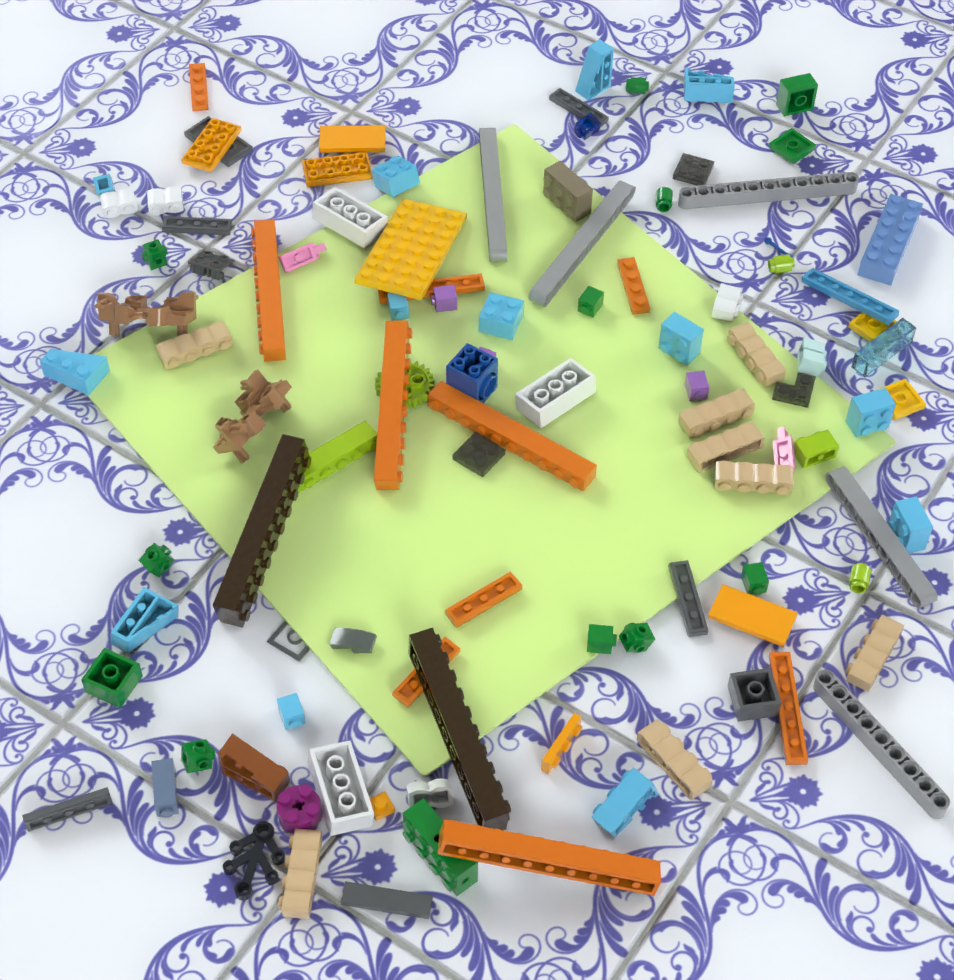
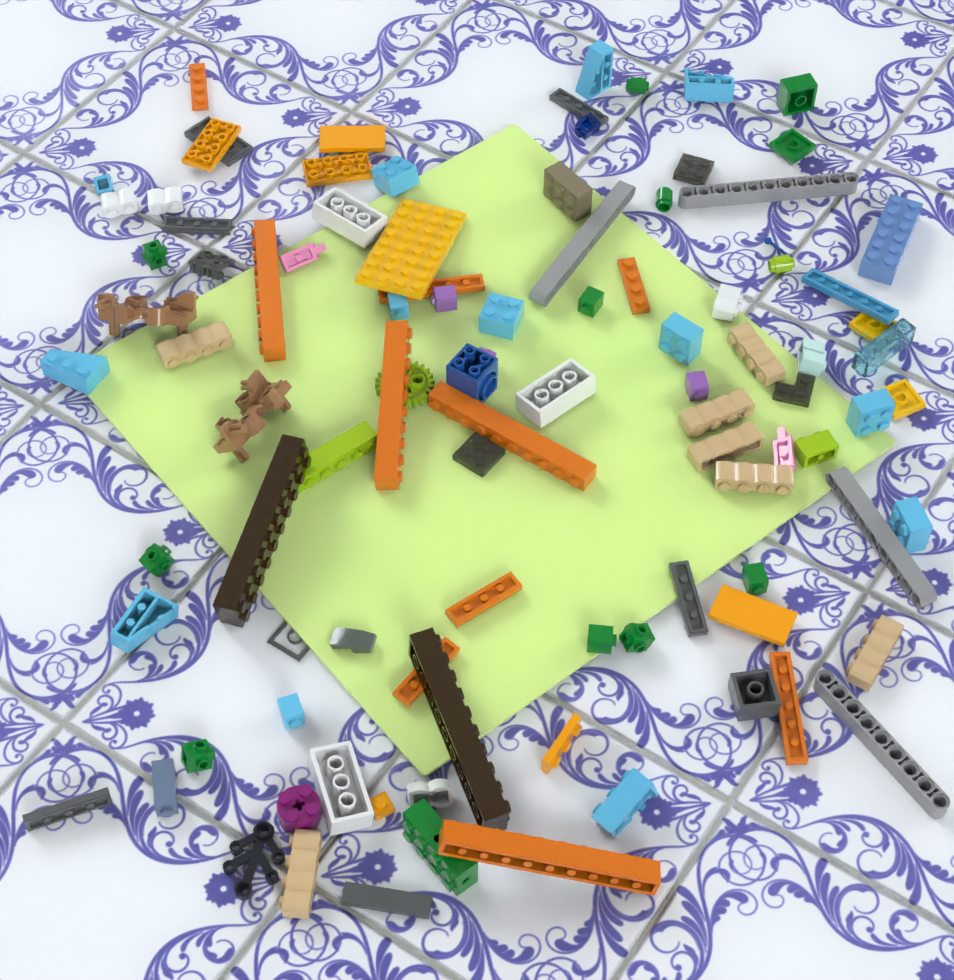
green brick [81,648,143,708] -> none
dark orange wedge [218,733,290,802] -> none
light grey beam [479,128,507,262] -> none
tan brick [637,719,713,801] -> none
lime brick [849,563,872,594] -> none

